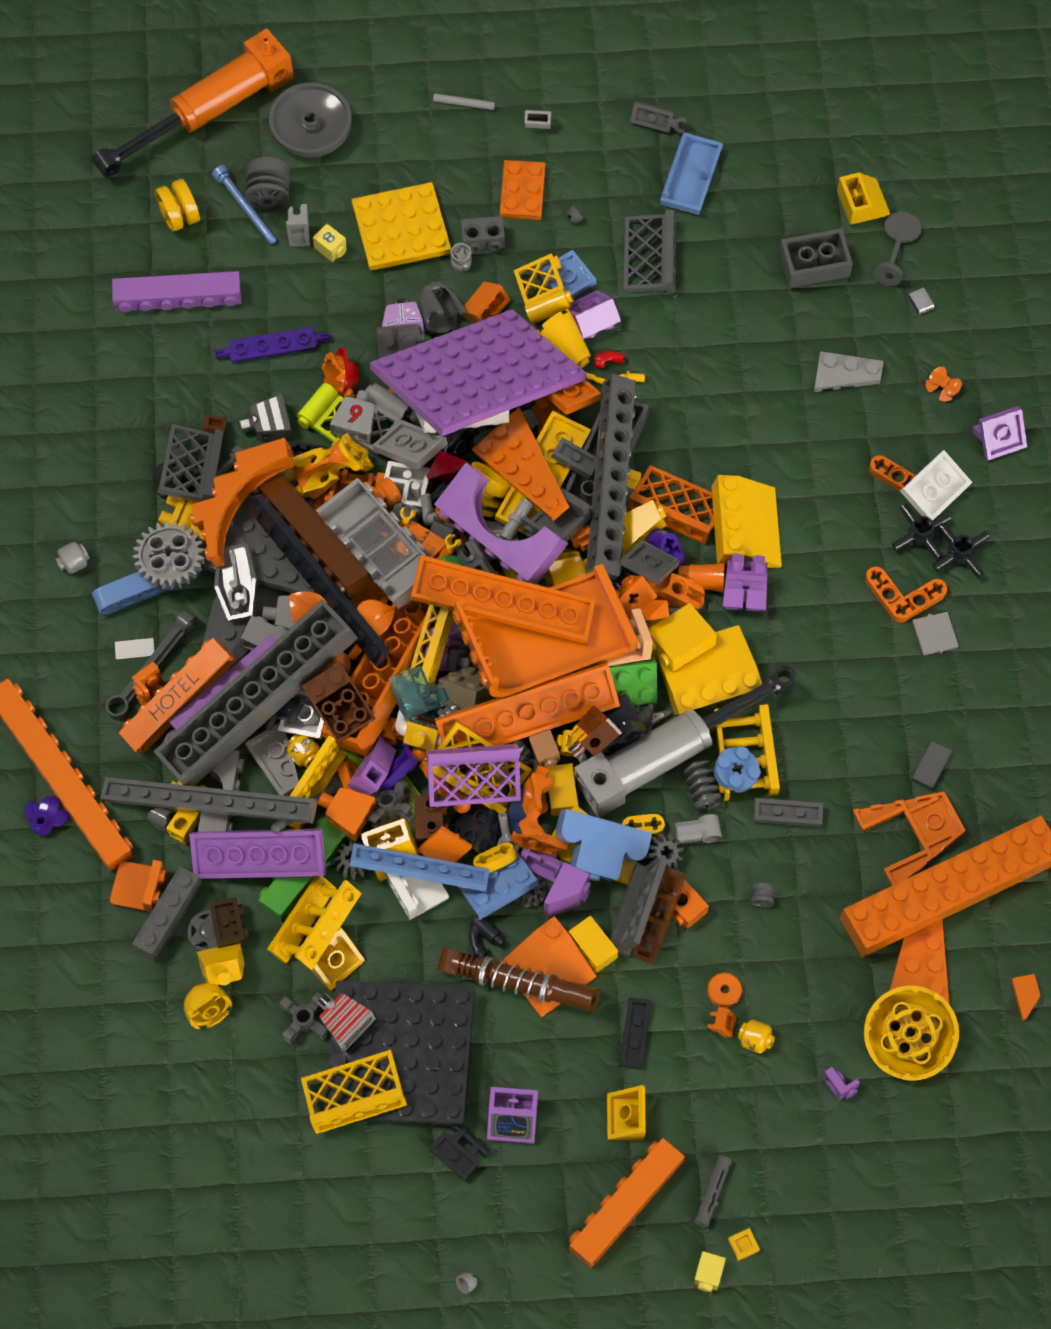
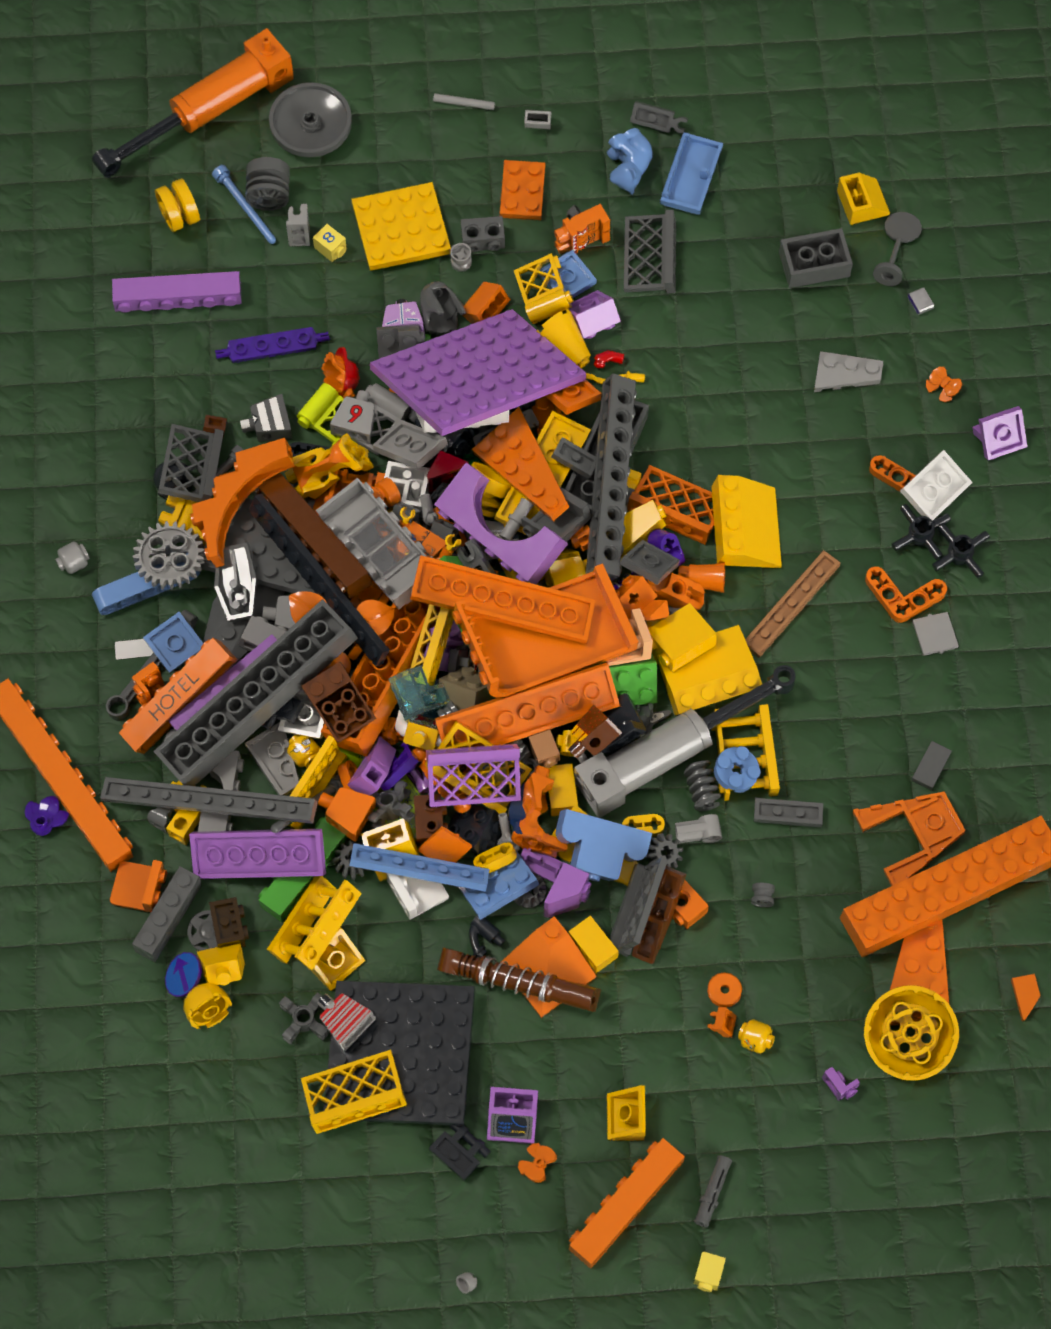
black tile [619,997,652,1070] -> none
medium lavender hips [722,553,767,612] -> none
yellow tile [727,1228,760,1261] -> none
none -> medium blue plate [143,612,203,674]
none -> blue piece [165,952,202,997]
none -> medium lavender piece [406,762,429,795]
none -> orange piece [518,1143,557,1183]
none -> orange hips [554,204,610,254]
none -> medium blue animal [607,128,653,195]
none -> medium nougat tile [745,550,841,658]

